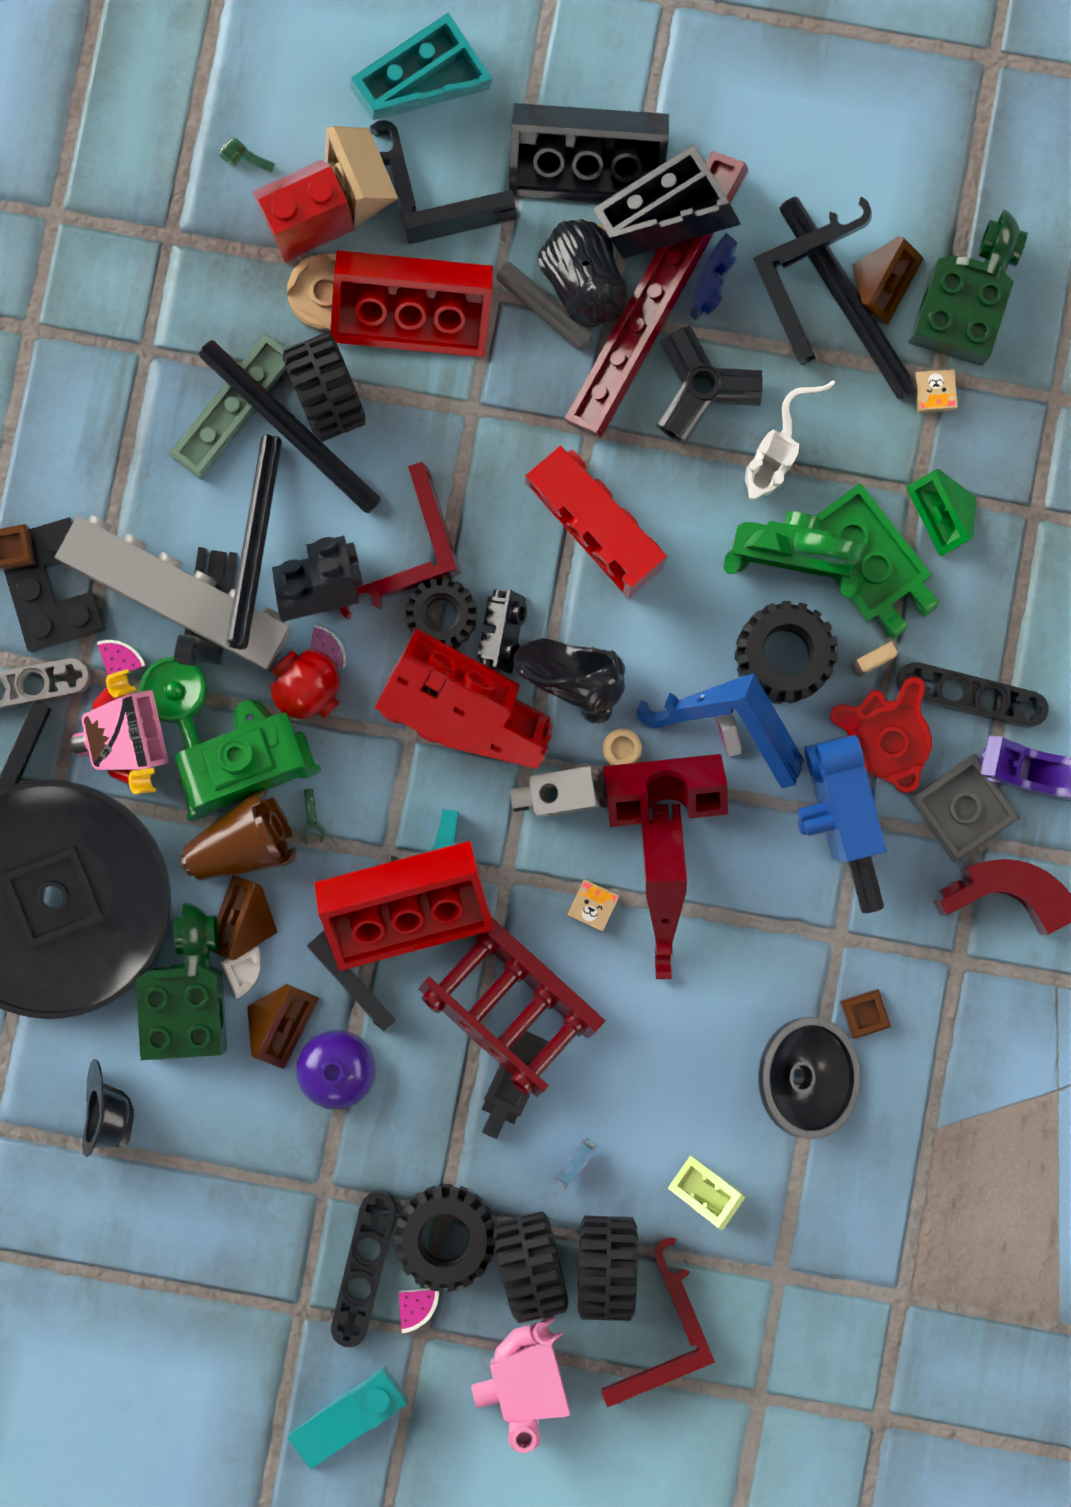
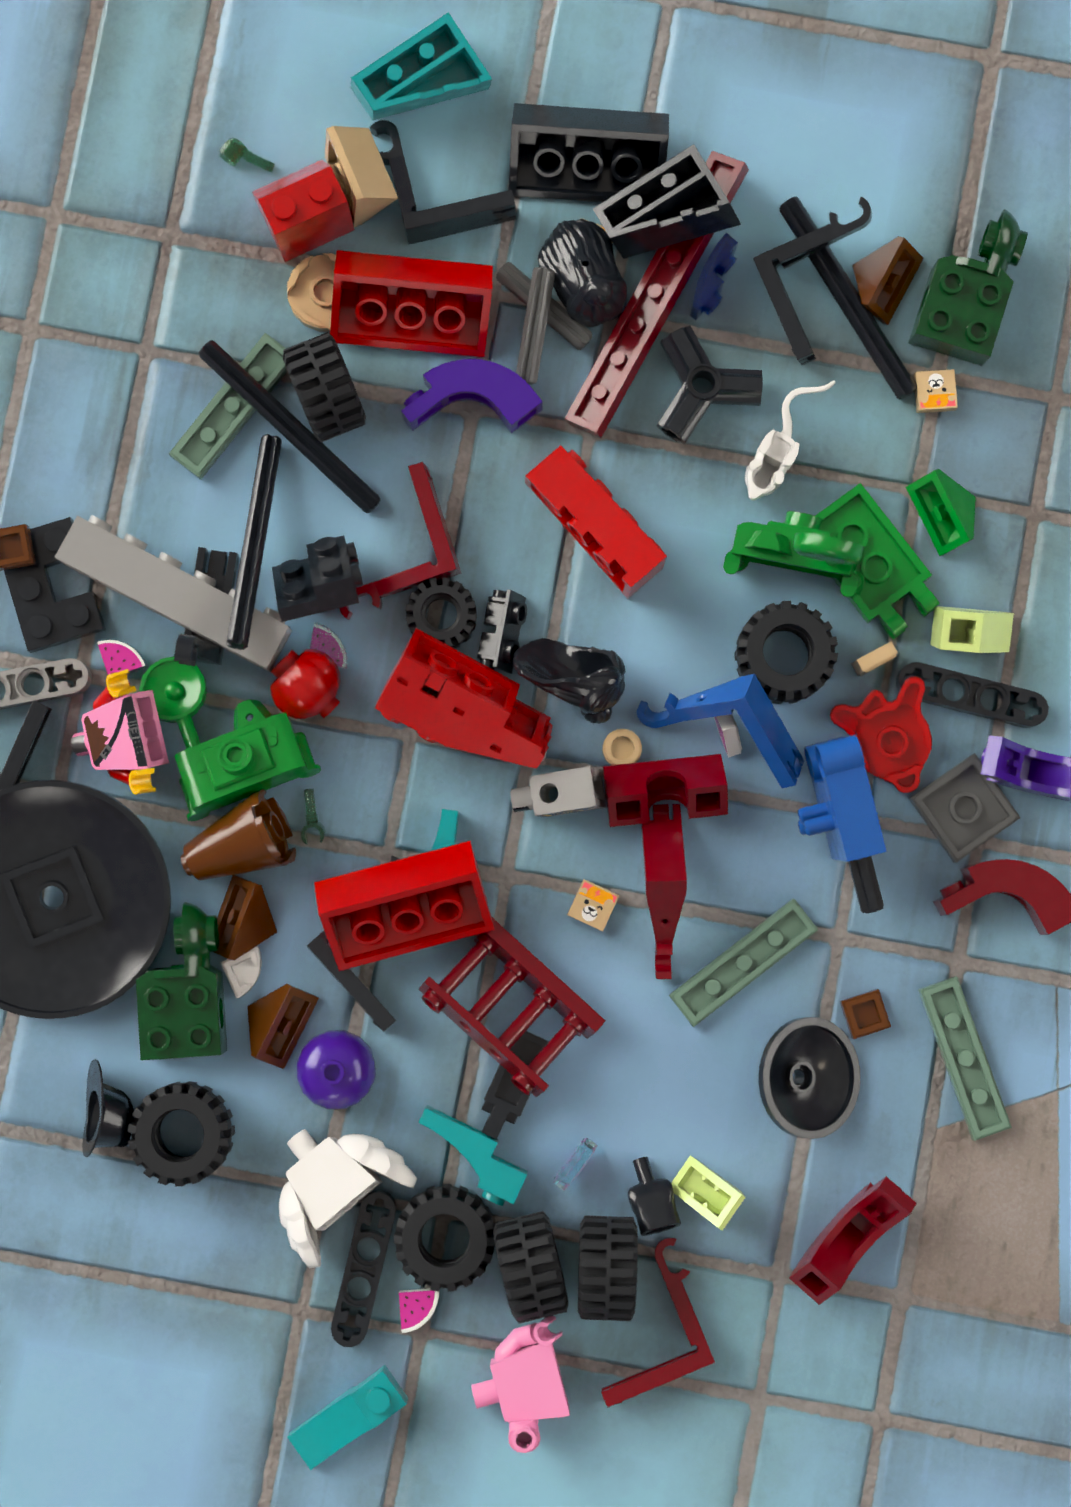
none -> black tyre [128,1081,235,1187]
none -> white torso [279,1129,417,1268]
none -> dark purple arch [401,359,543,433]
none -> teal slope [418,1105,528,1206]
none -> dark grey axle [516,267,555,384]
none -> black piece [627,1157,681,1236]
none -> sand green tile [669,898,818,1027]
none -> dark red arch [789,1176,917,1305]
none -> sand green tile [918,976,1012,1141]
none -> yellowish green slope [930,606,1014,653]

